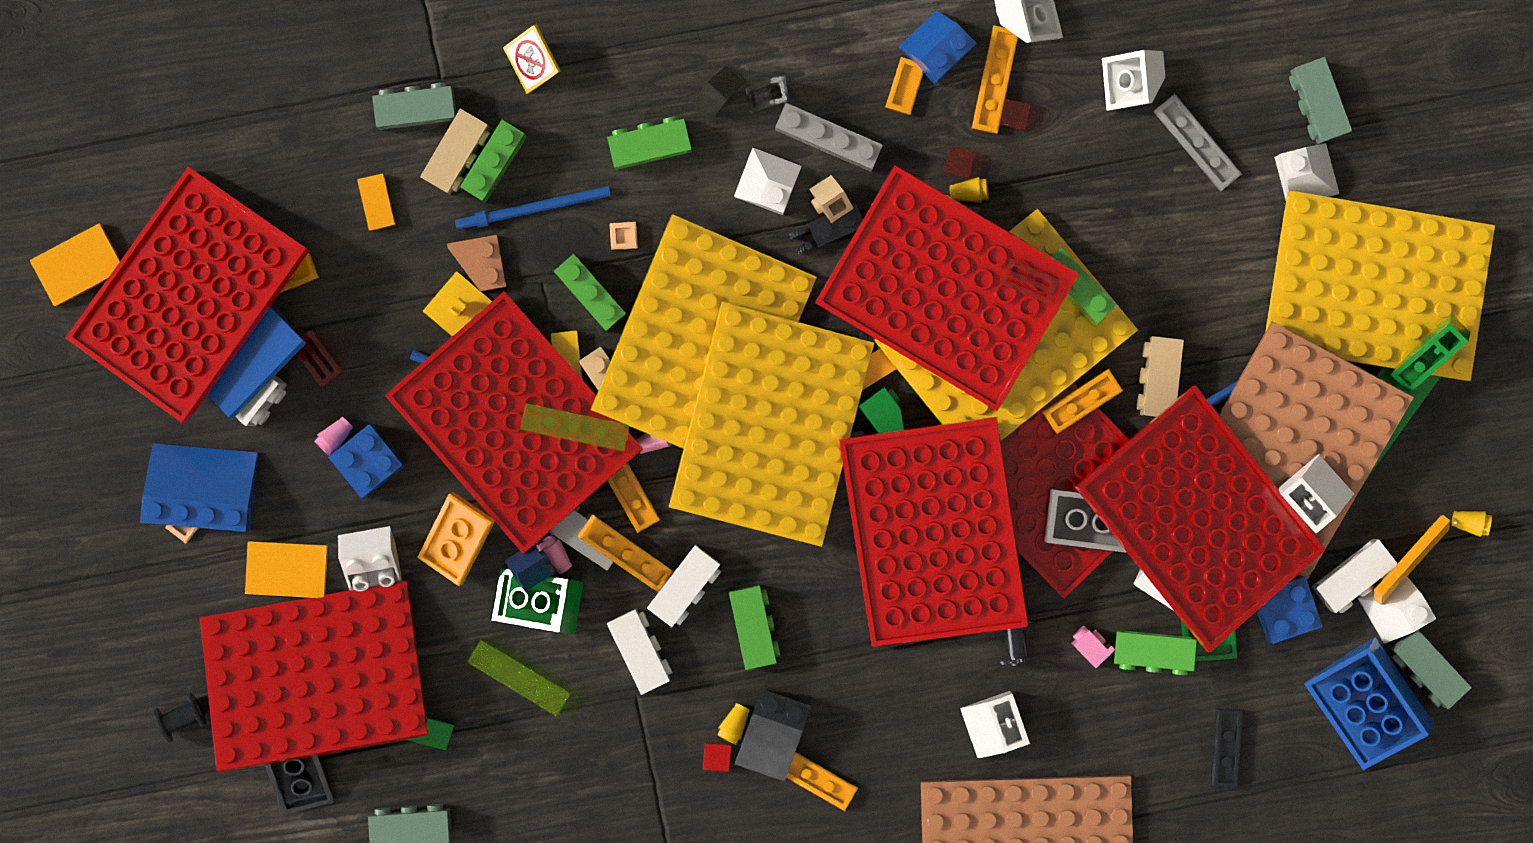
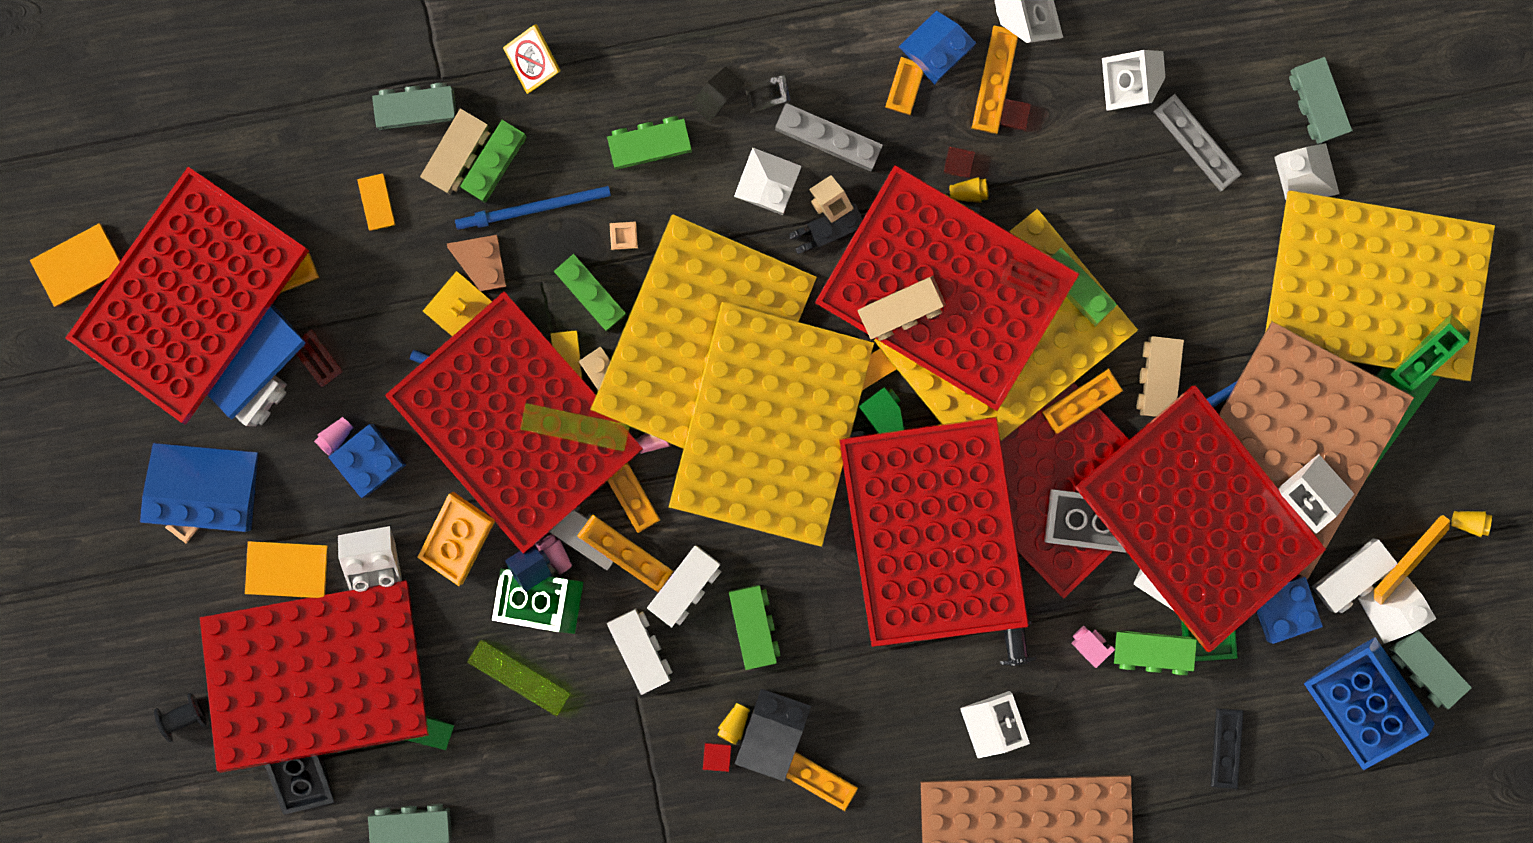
none -> tan brick [857,276,946,341]

